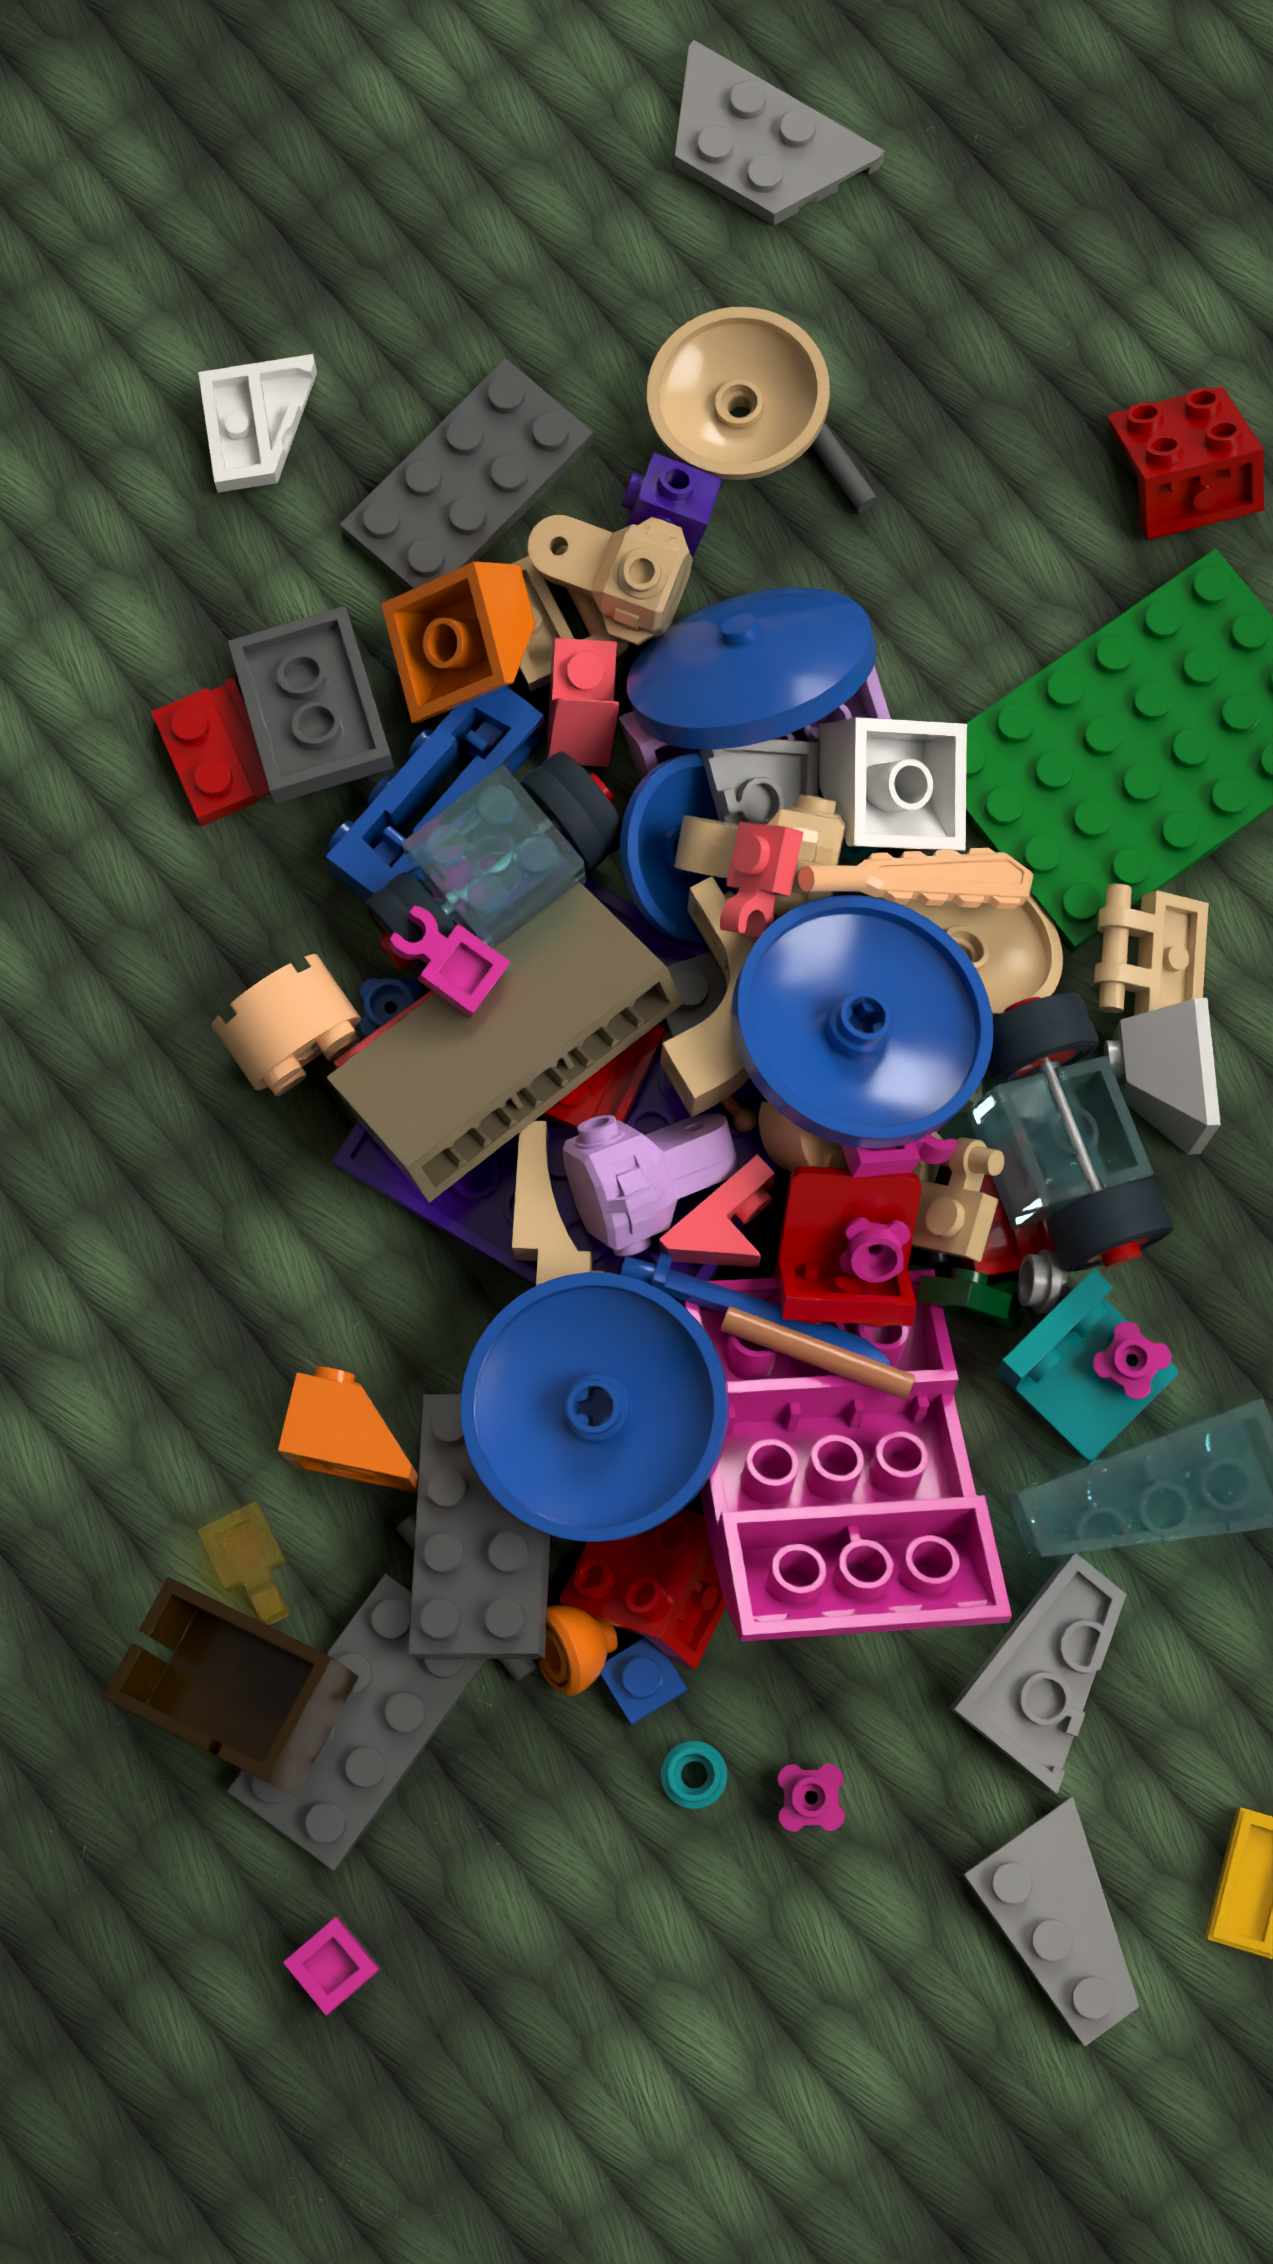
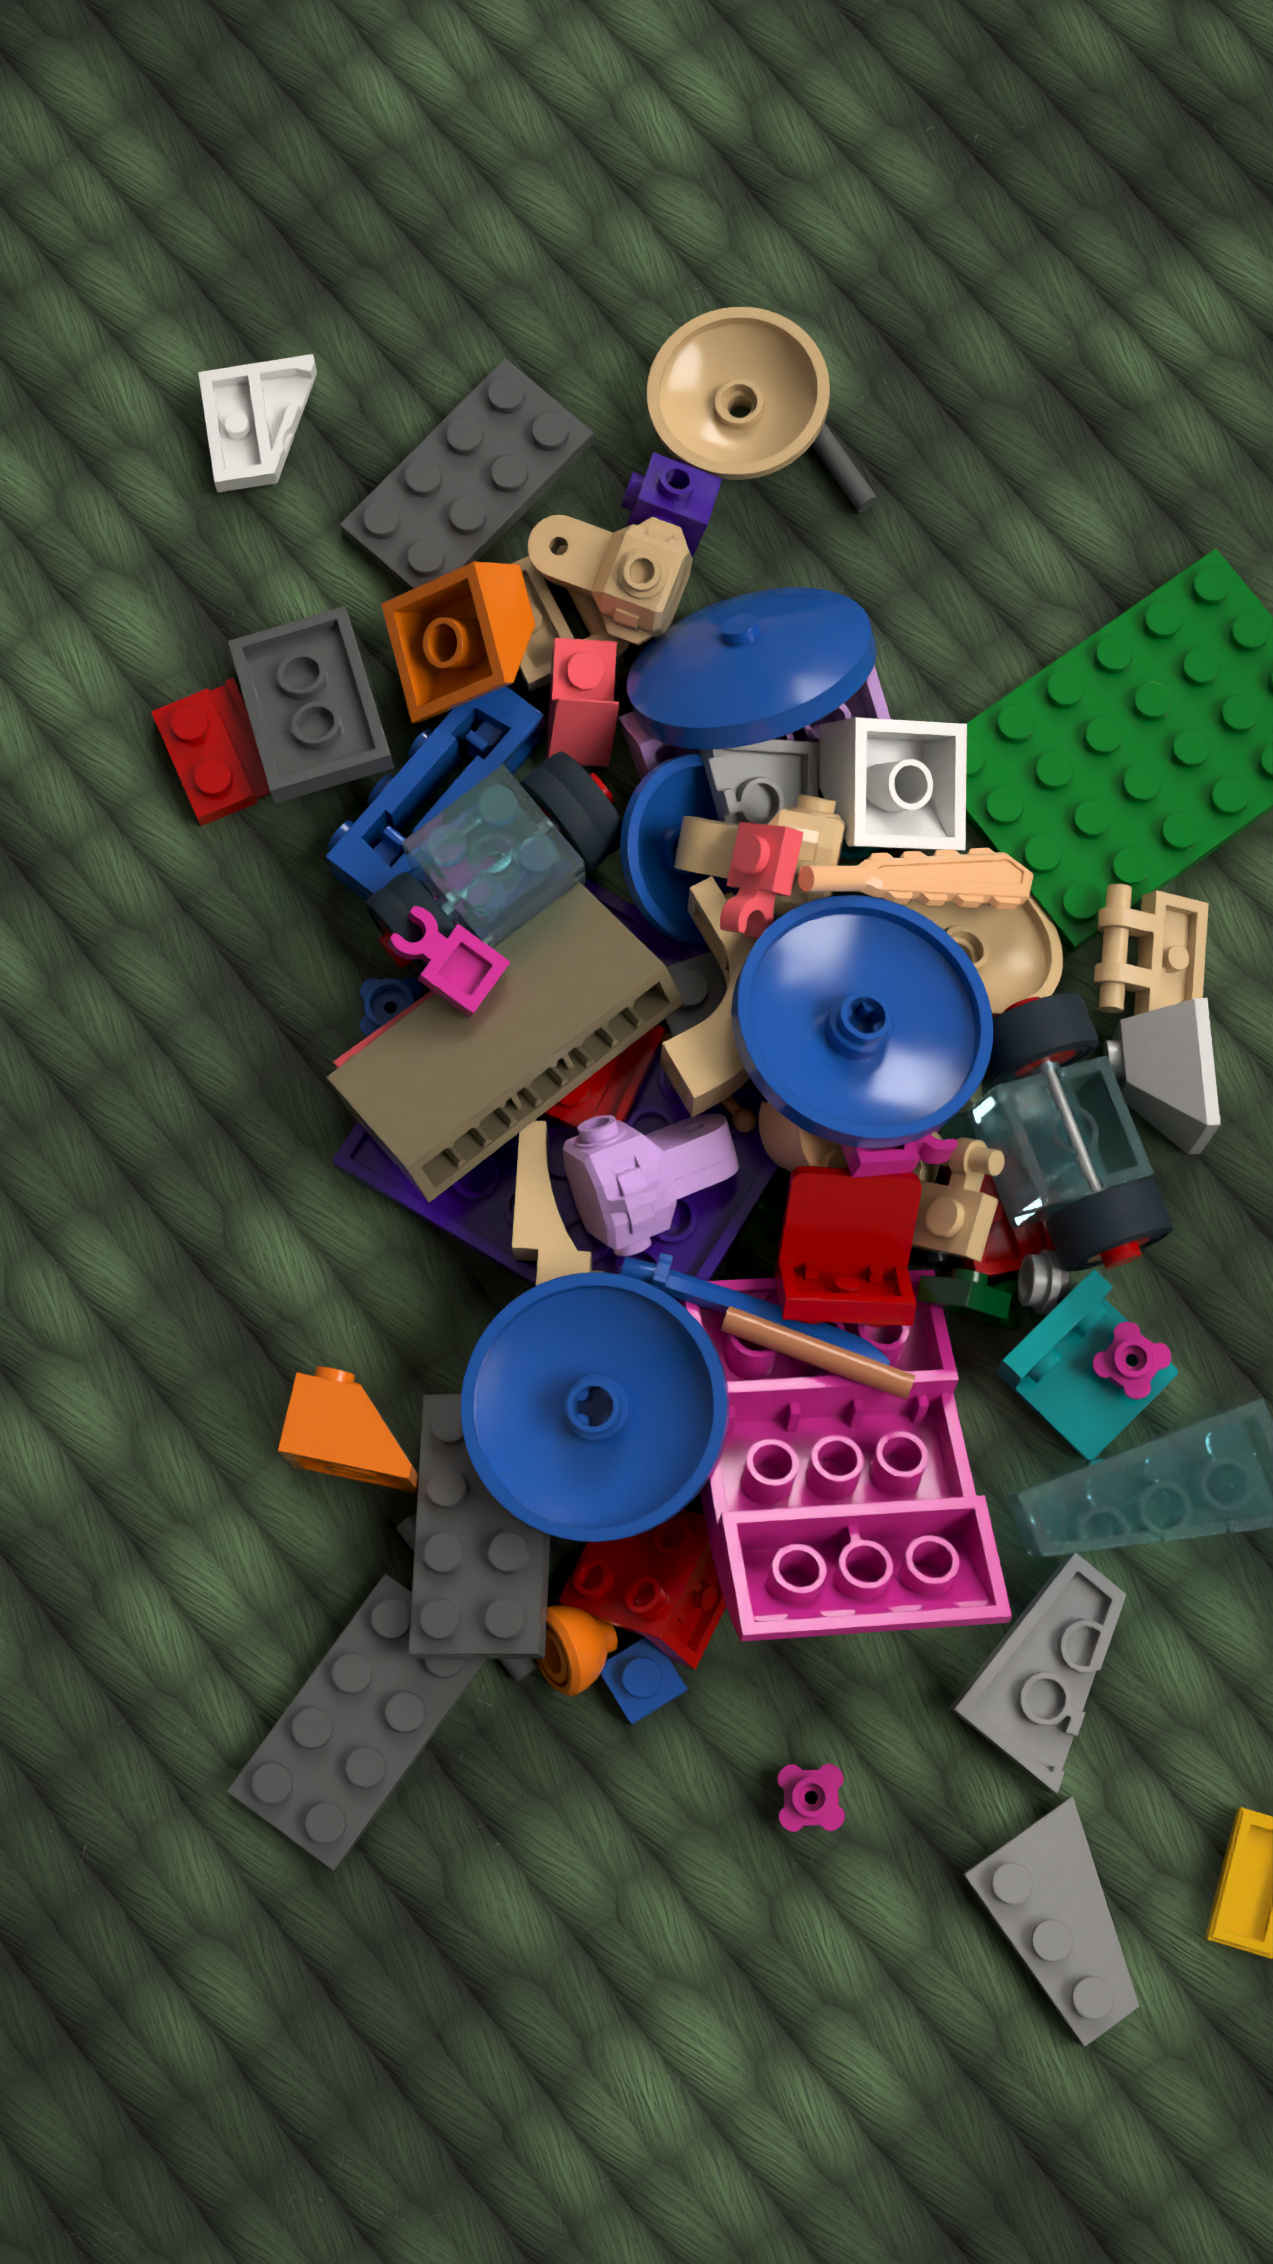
dark brown piece [103,1577,359,1798] -> none
clear yellow plate [197,1501,291,1626] -> none
light nougat brick [212,954,361,1096] -> none
dark pink plate [283,1917,381,2016] -> none
coral slope [659,1154,775,1268] -> none
teal plate [661,1741,727,1809] -> none
light grey wing [675,40,885,226] -> none
dark pink plate [839,1217,910,1283] -> none
red bracket [1108,387,1264,540] -> none

